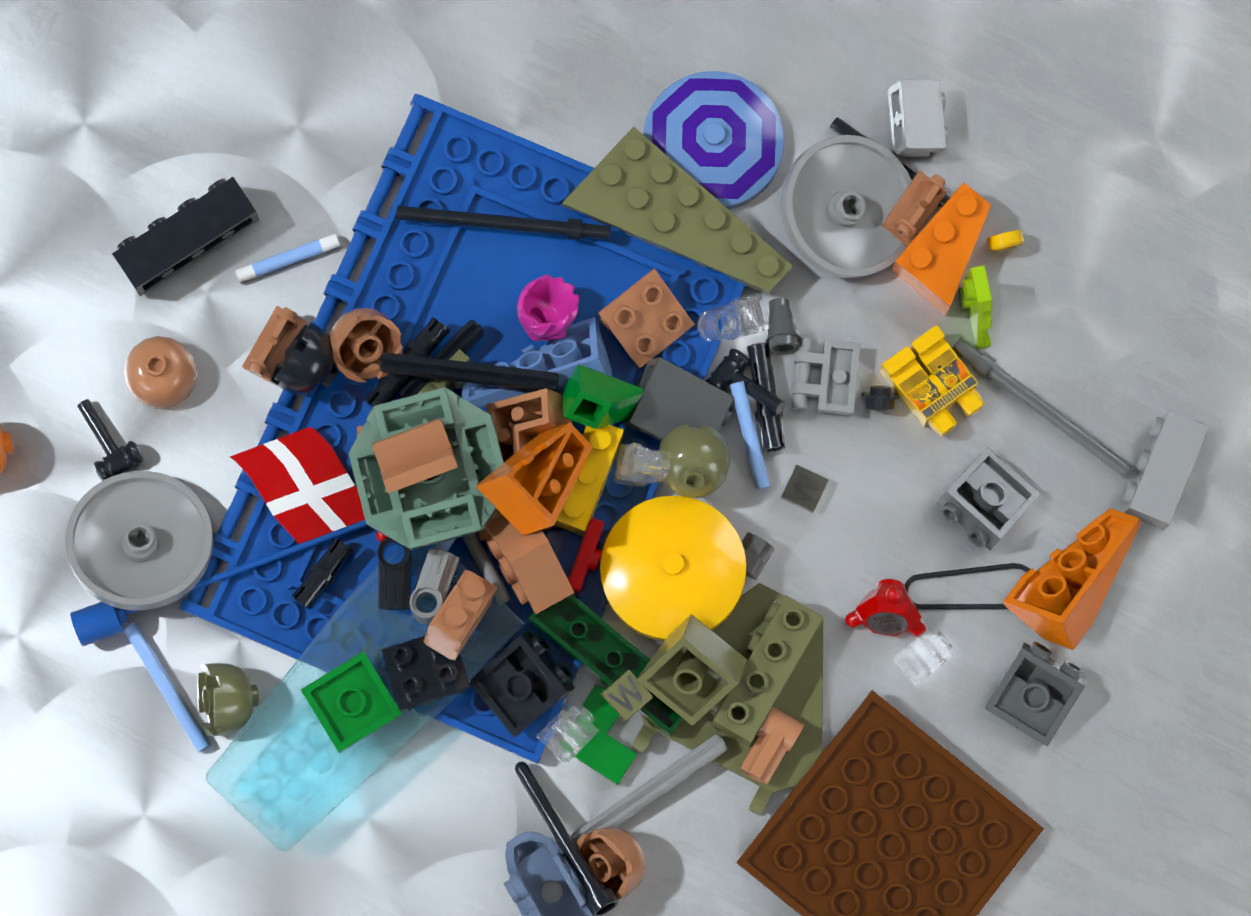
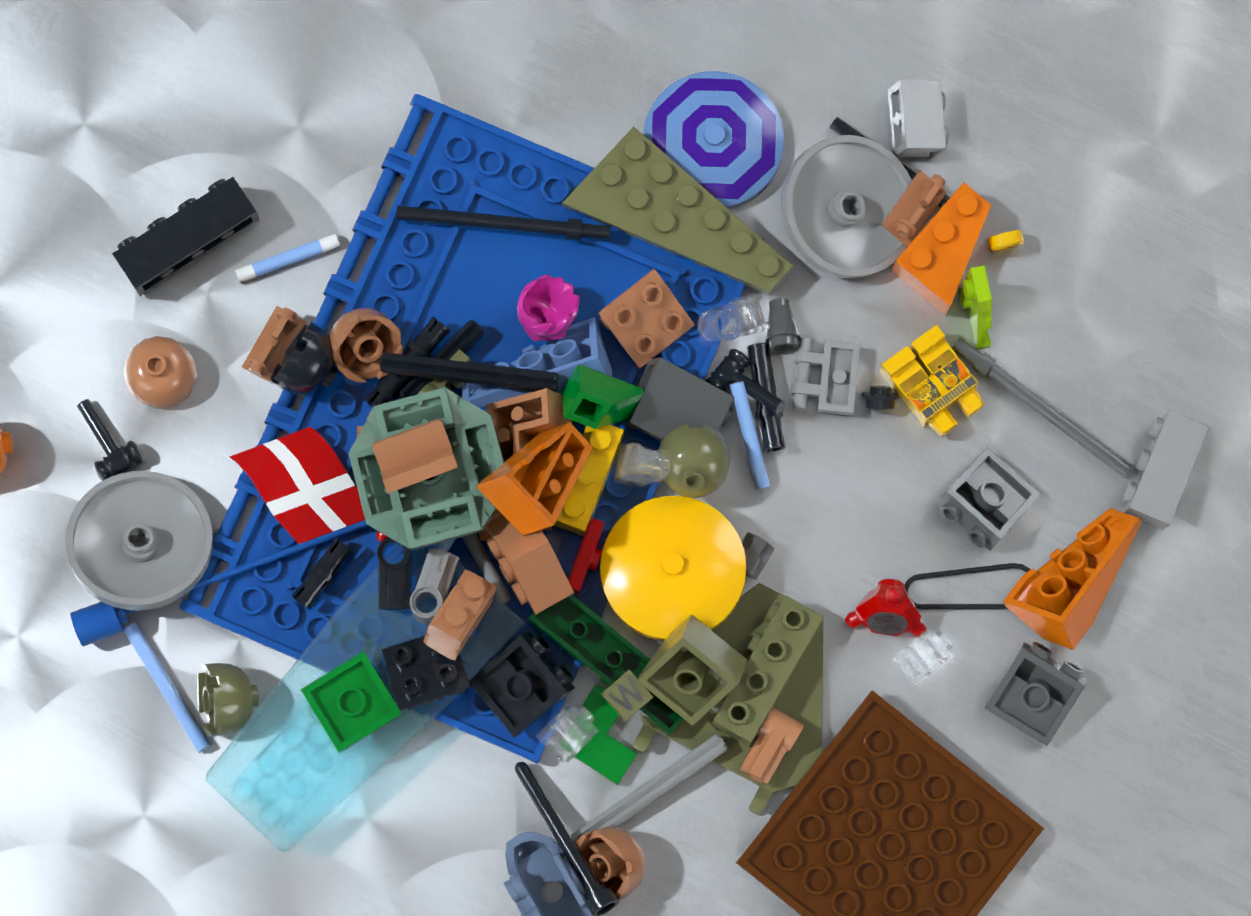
clear smoke tile [781,464,829,513] -> none

